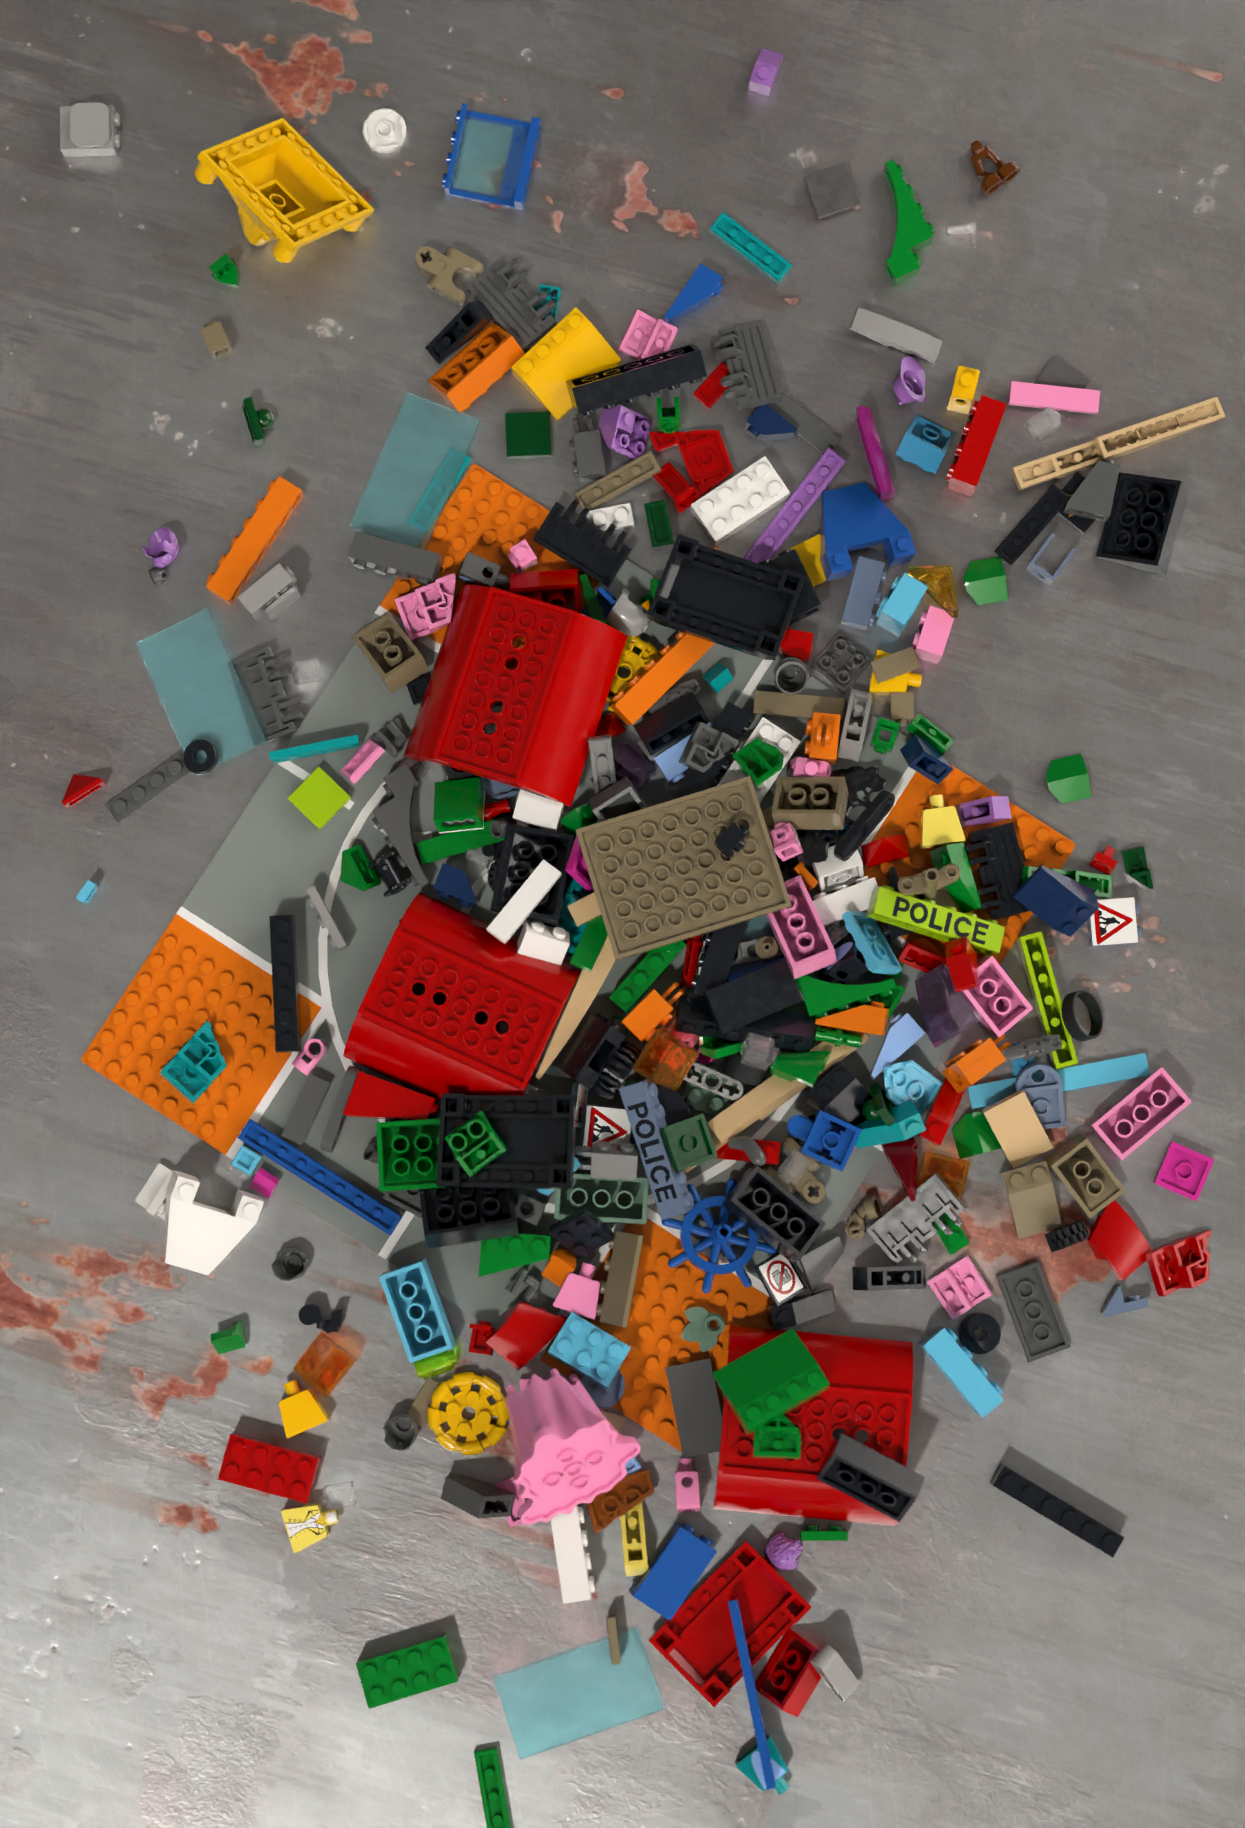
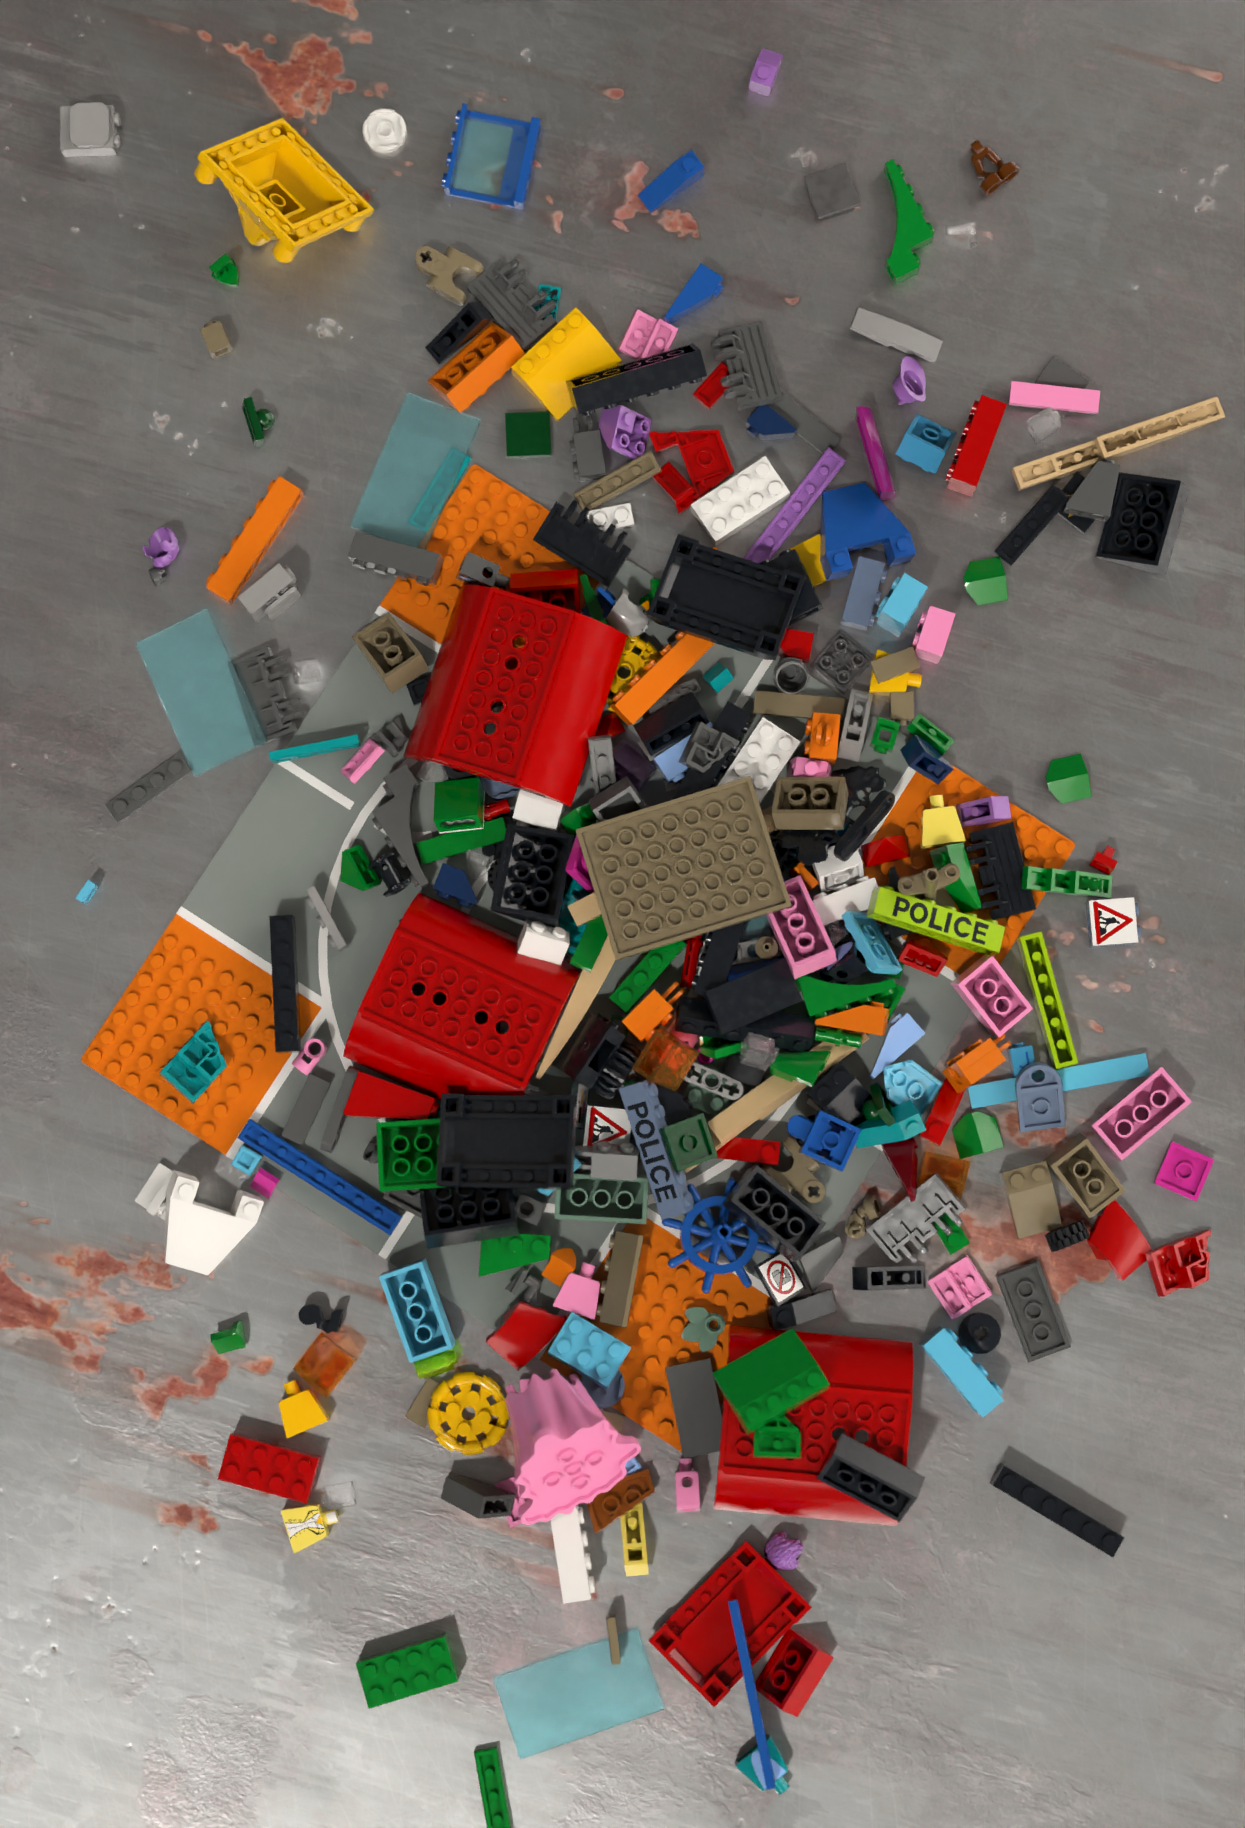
red slope [62,774,106,808] -> none
black piece [183,740,218,775] -> none
dark grey hair [272,1247,308,1282] -> none
lime tile [287,766,352,830] -> none
dark grey hair [383,1413,418,1451] -> none
bright pink slope [394,573,456,642] -> none
green slope [444,1110,507,1177] -> none
red bracket [468,1320,496,1356] -> none
white tile [487,859,562,944] -> none
dark grey hinge [490,820,509,839] -> none
bright pink brick [507,539,538,573] -> none
black plate [549,1207,614,1259] -> none
blue panel [628,1522,717,1621] -> none
dark green tile [644,499,675,548] -> none
green window [656,397,681,433] -> none
teal tile [709,212,792,284] -> none
black brick [714,822,750,861] -> none
dark grey arm [728,1136,766,1166] -> none
green slope [732,738,784,786] -> none
bright pink brick [769,822,803,861] -> none
clear brick [777,1149,812,1185] -> none
green plate [800,1525,848,1541] -> none
light grey beam [810,1643,860,1702] -> none
clear yellow wing [908,565,958,618] -> none
clear purple slope [915,963,979,1048] -> none
red slope [945,936,978,992] -> none
yellow torso [946,365,980,415] -> none
tan tile [982,1089,1053,1169] -> none
dark grey hinge [1003,1034,1062,1061] -> none
dark blue slope [1013,865,1099,937] -> none
sand blue piece [1026,533,1076,587] -> none
black tyre [1061,990,1103,1042] -> none
sand blue slope [1100,1285,1149,1317] -> none
dark green slope [1120,846,1153,889] -> none
none -> blue slope [638,150,705,214]

